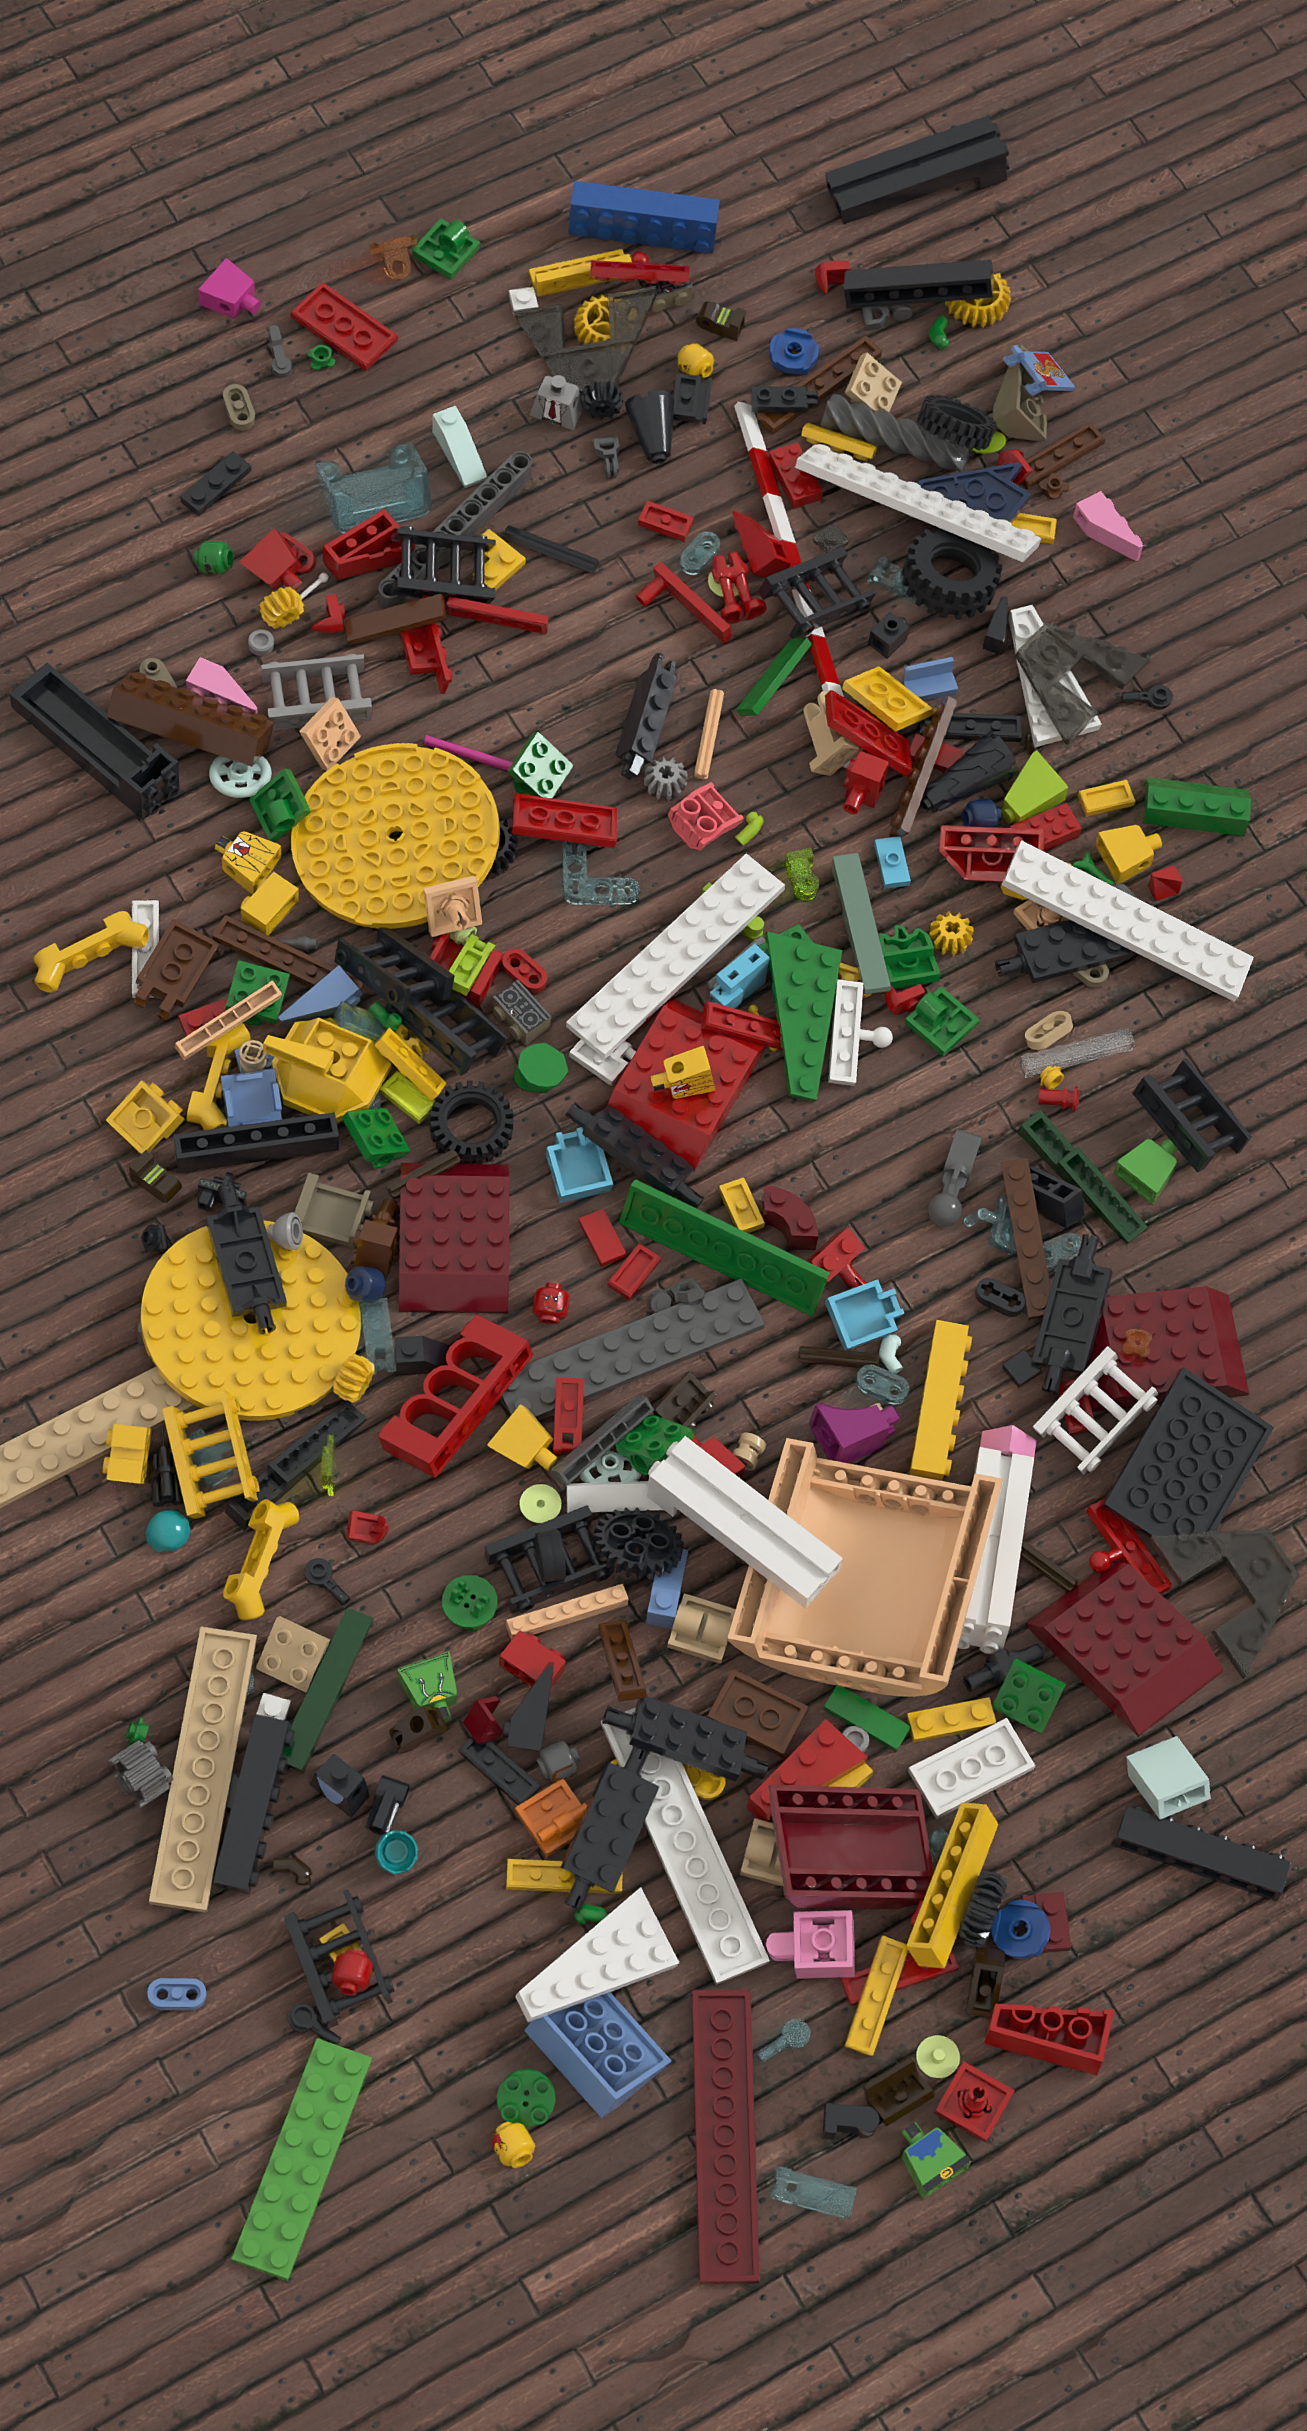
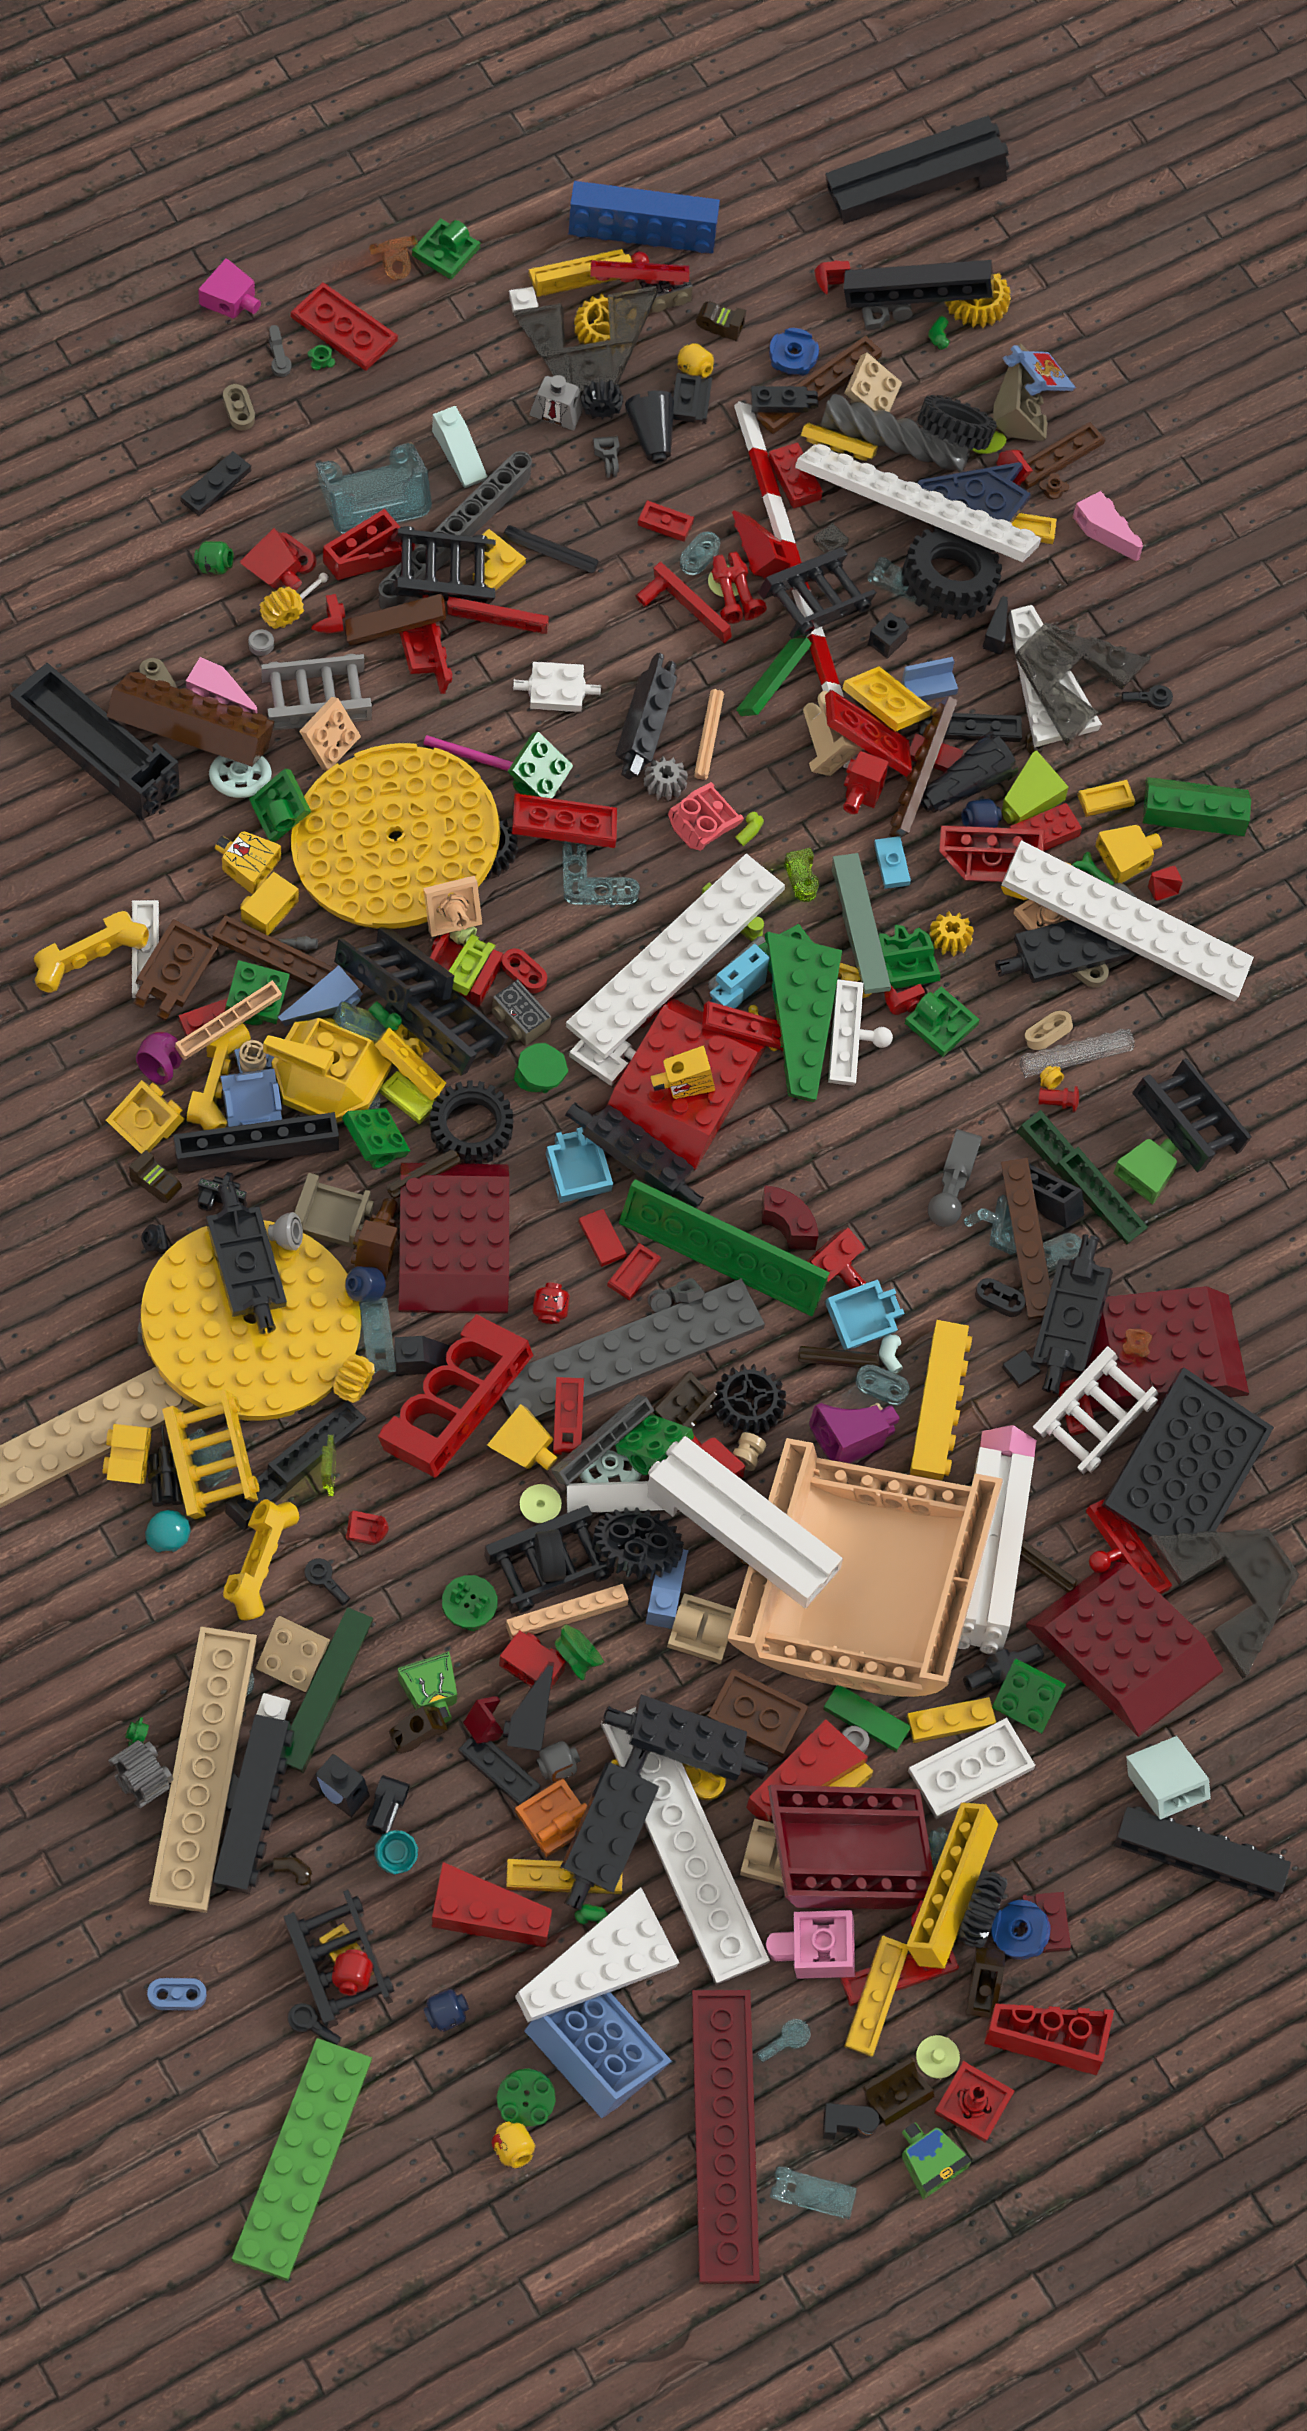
reddish brown tile [598,1620,647,1702] -> none
yellow plate [718,1177,765,1233] -> none
none -> magenta helmet [136,1032,182,1085]
none -> dark blue head [424,1988,469,2032]
none -> red wedge [432,1862,552,1947]
none -> white plate [513,662,601,712]
none -> green hat [555,1624,604,1681]
none -> black gear [713,1364,787,1436]

